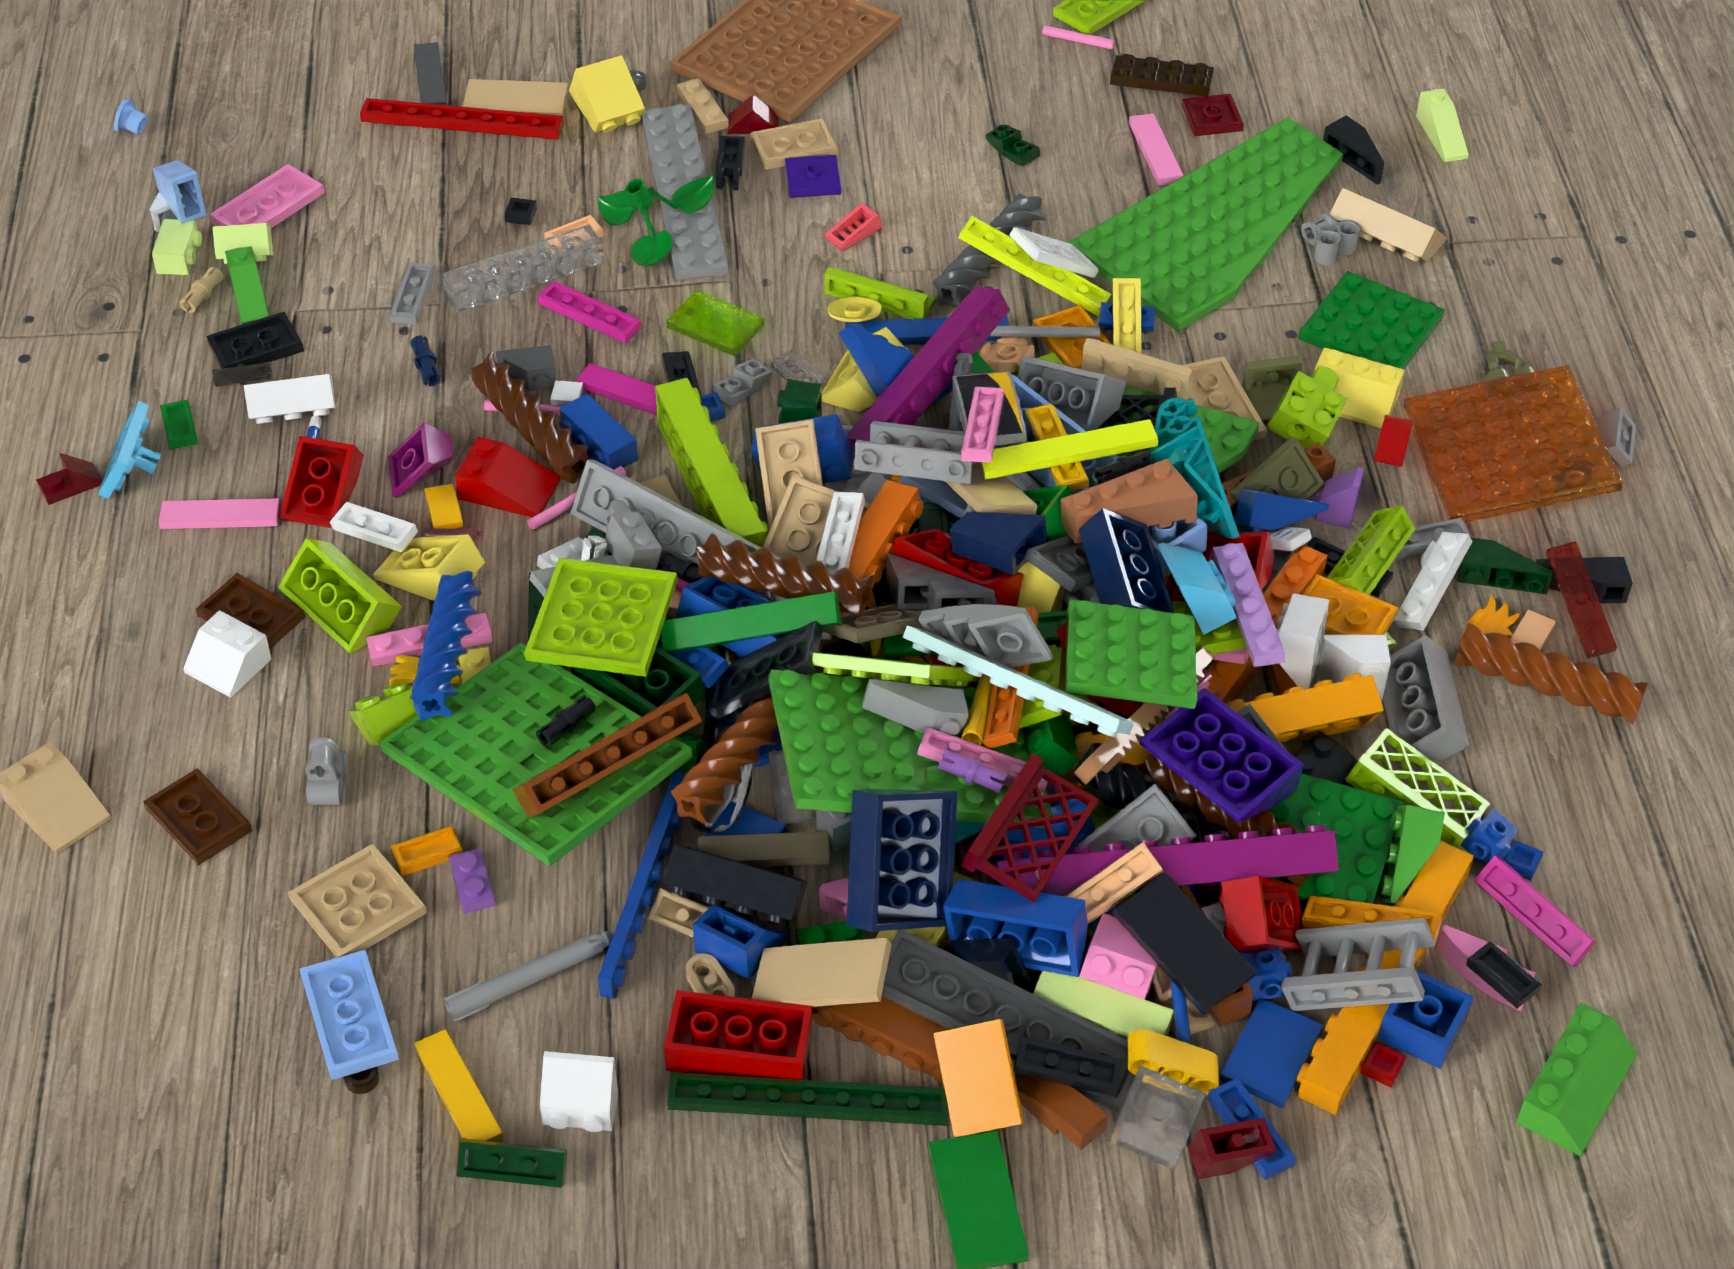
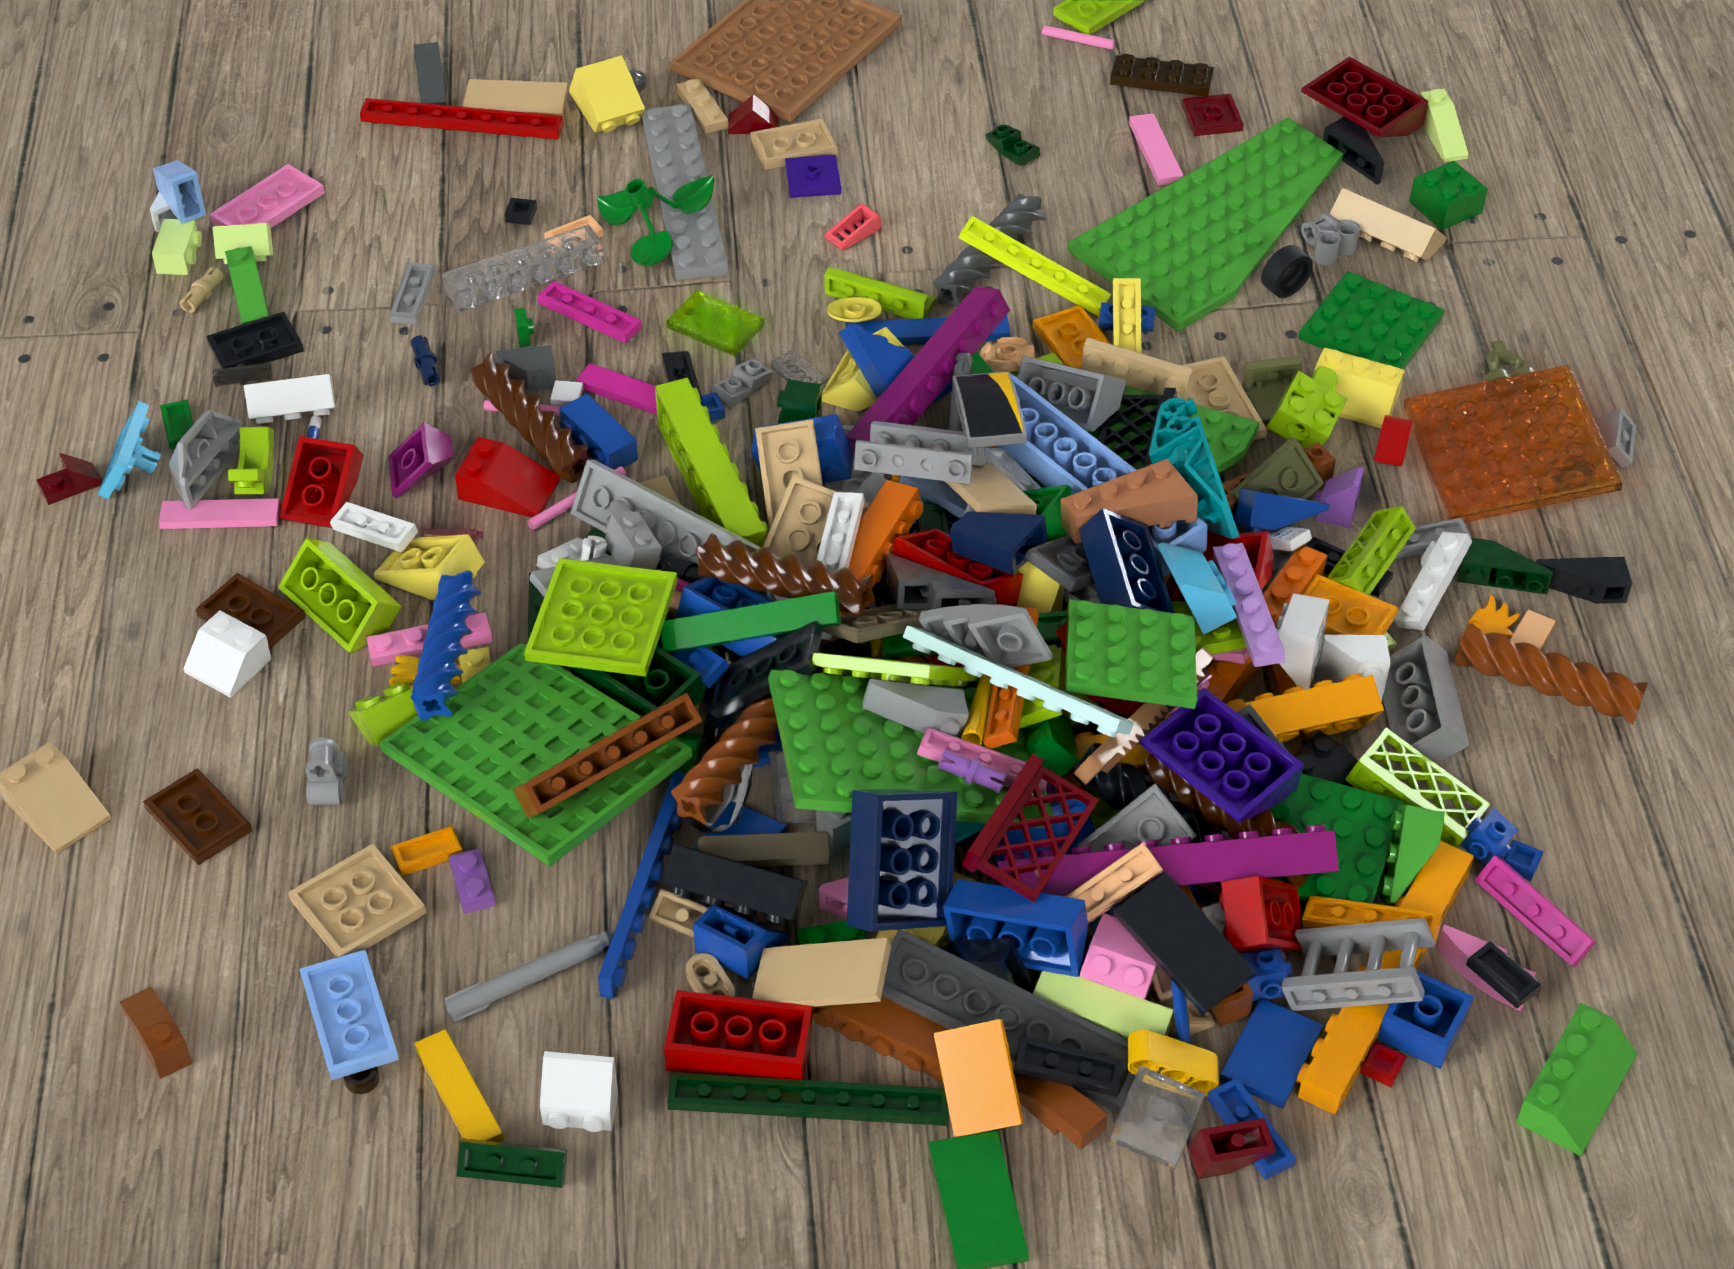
light blue piece [114,99,148,135] -> none
yellow slope [424,484,463,533] -> none
black pin [536,695,596,748] -> none
black hinge [716,136,745,190] -> none
bright pink tile [961,387,1004,463] -> none
neon yellow tile [979,419,1158,480] -> none
light grey bar [990,326,1100,338] -> none
white tile [1009,227,1099,278] -> none
yellow tile [1025,404,1089,491] -> none
black pin [1094,449,1155,484] -> none
clear red tile [1546,541,1617,659] -> none
none -> dark orange slope [120,987,192,1079]
none -> light grey wedge [169,410,243,509]
none -> lime arch [228,427,274,494]
none -> green plate [514,308,534,347]
none -> black tyre [1261,245,1313,298]
none -> dark red slope [1301,56,1428,137]
none -> green brick [1409,161,1488,230]

